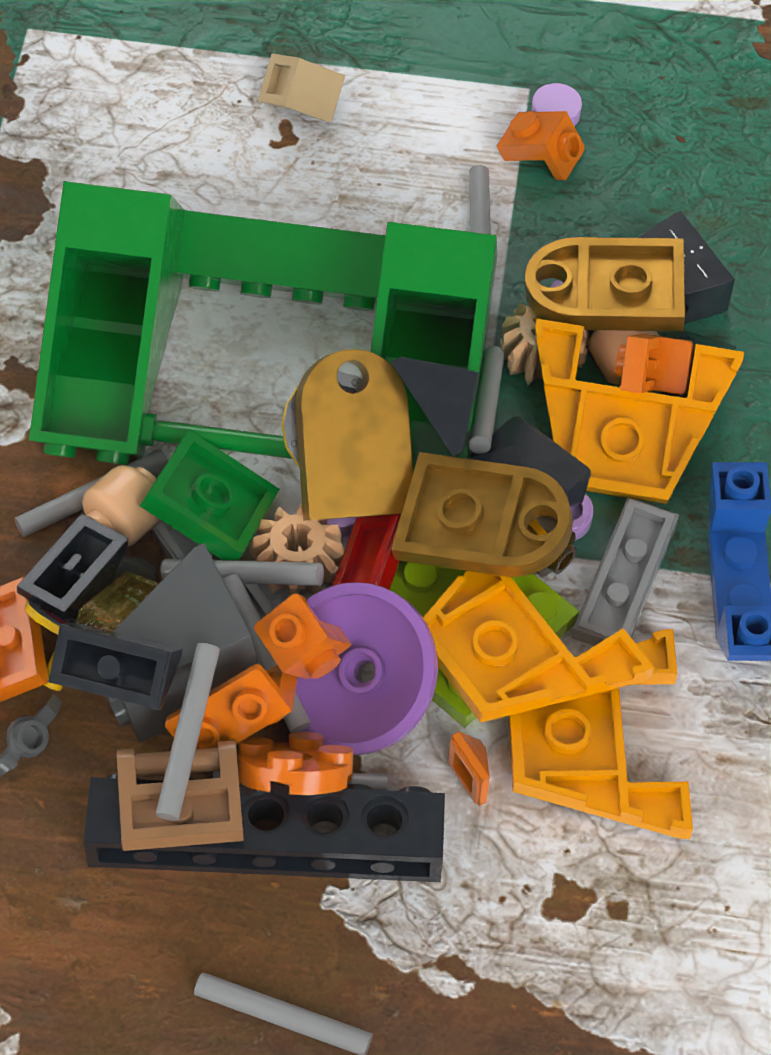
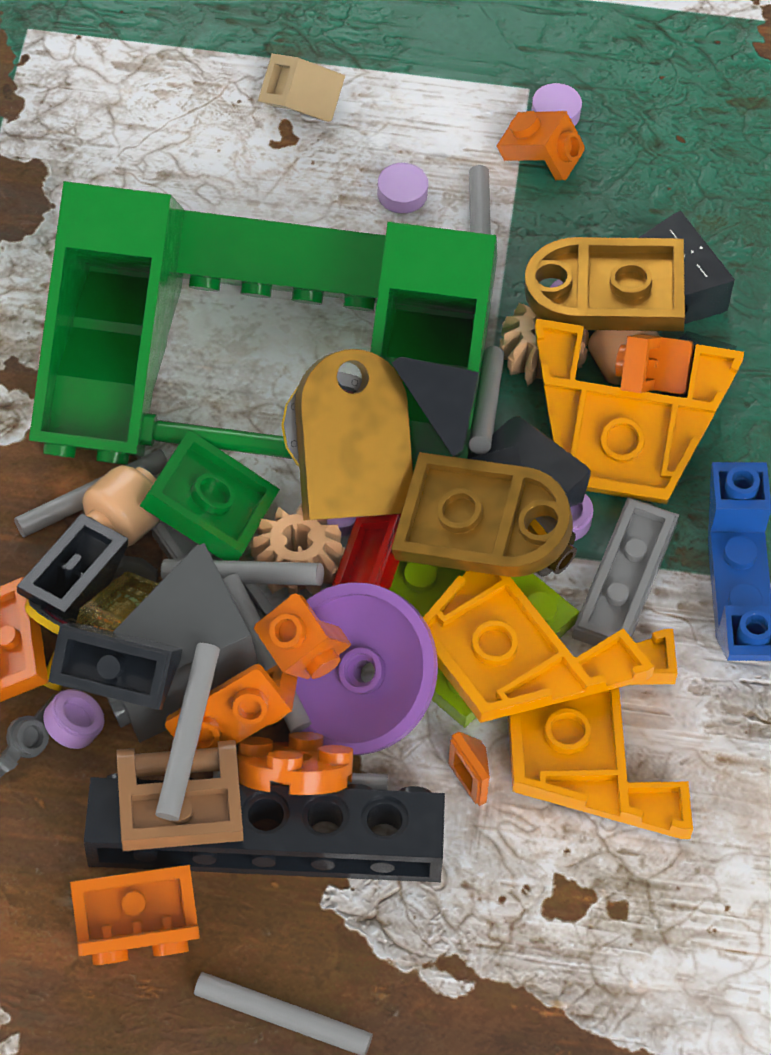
none -> lavender tile [43,689,104,749]
none -> orange bracket [70,864,200,965]
none -> lavender tile [377,163,428,213]

